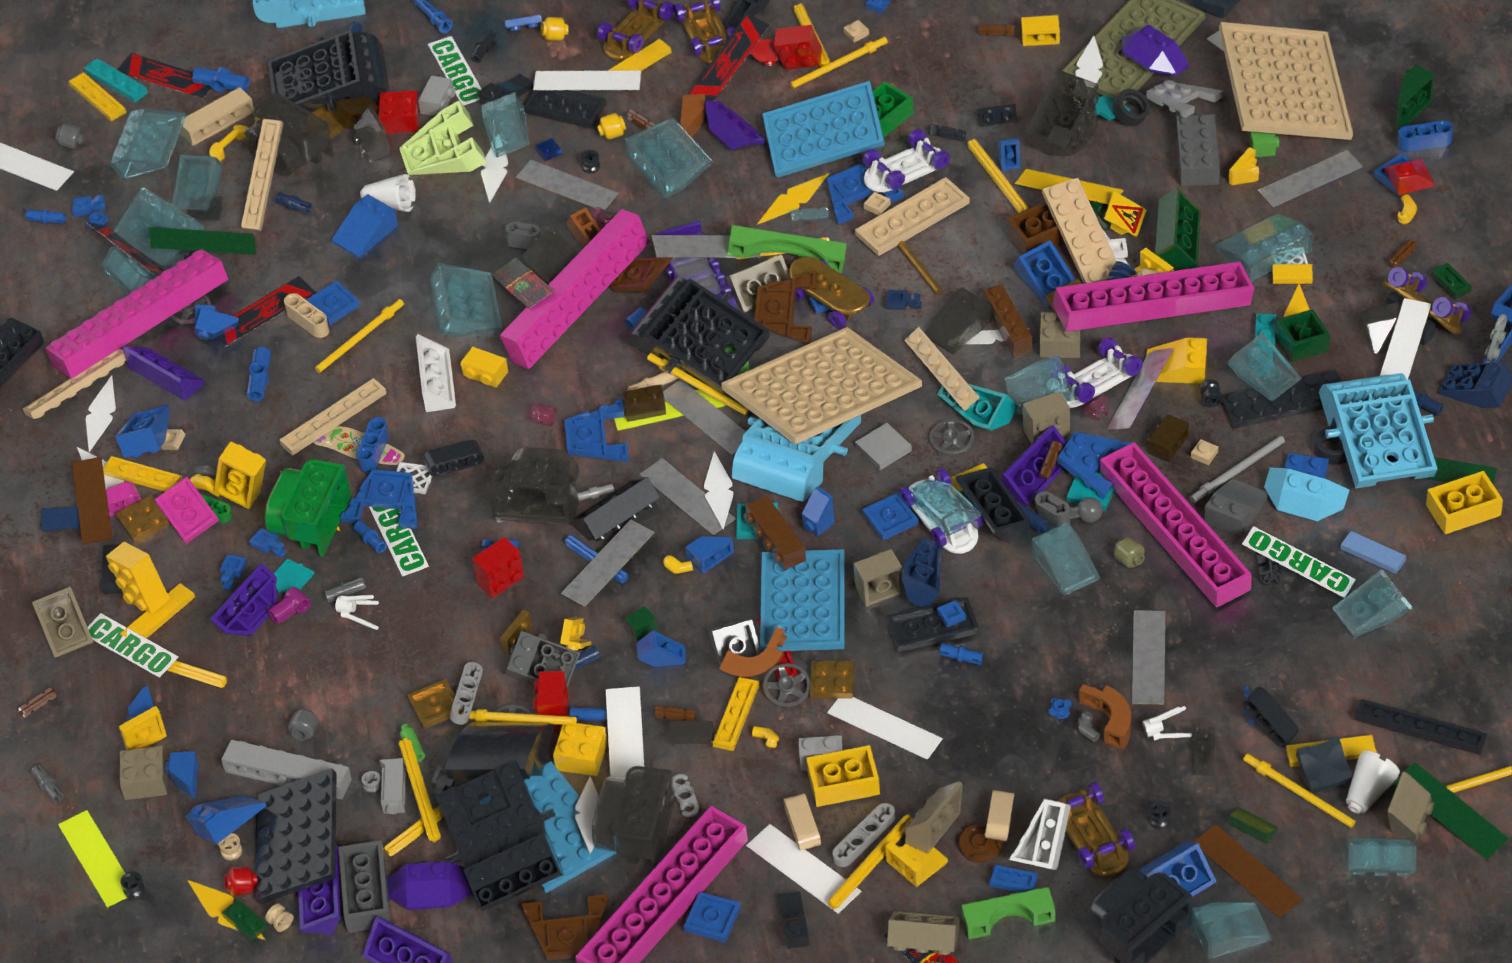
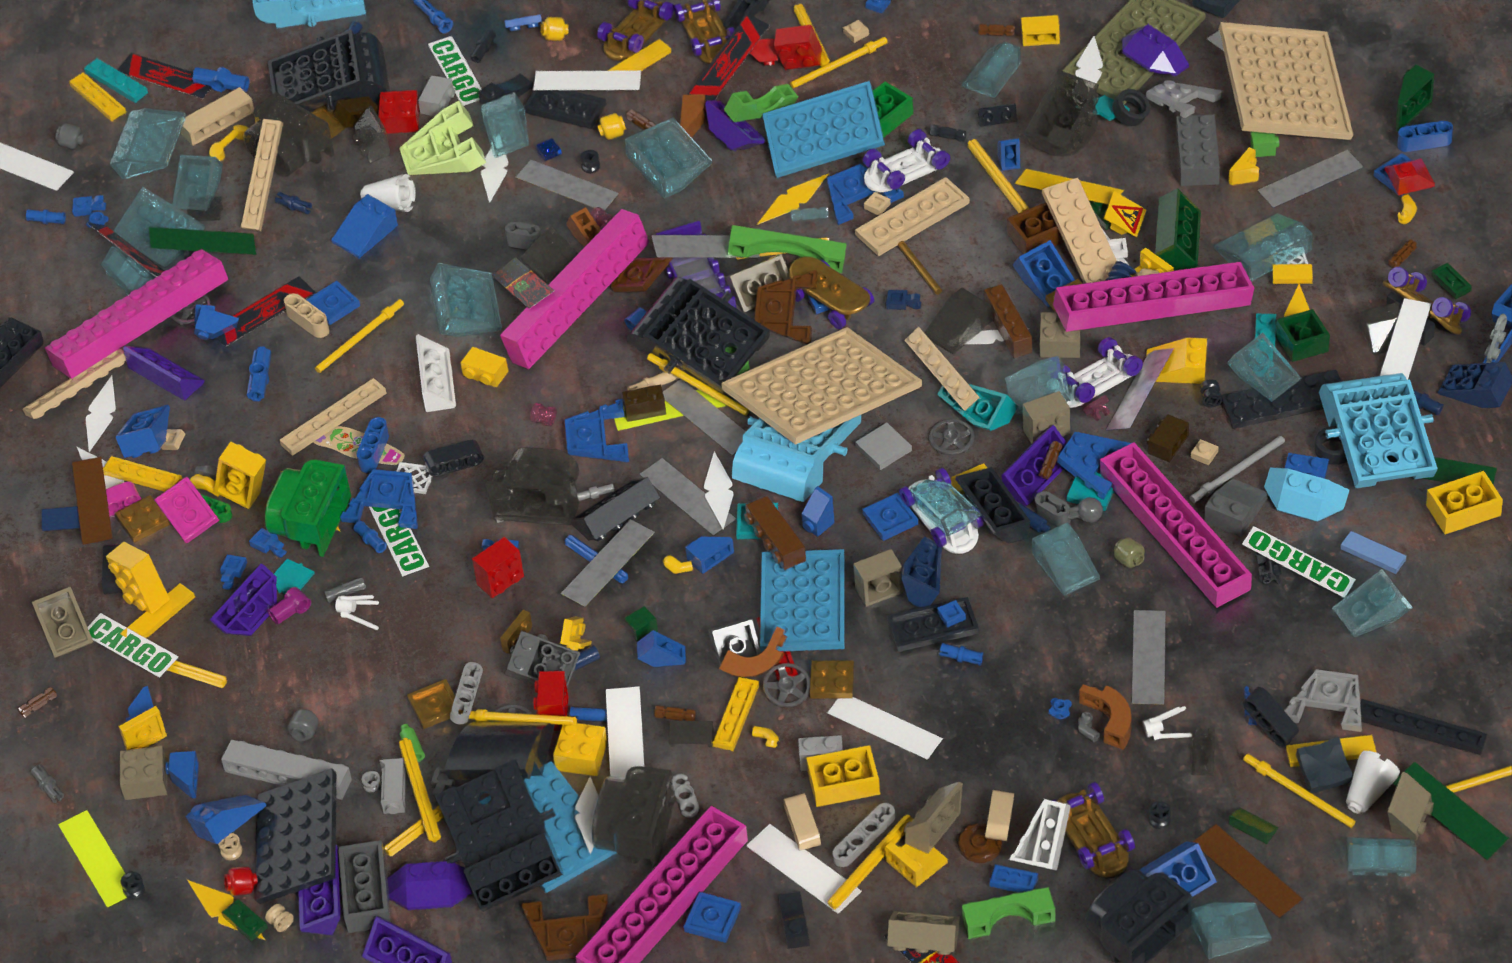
none -> bright green arch [724,84,798,122]
none -> clear light blue slope [962,42,1021,98]
none -> light grey wing [1284,670,1362,732]

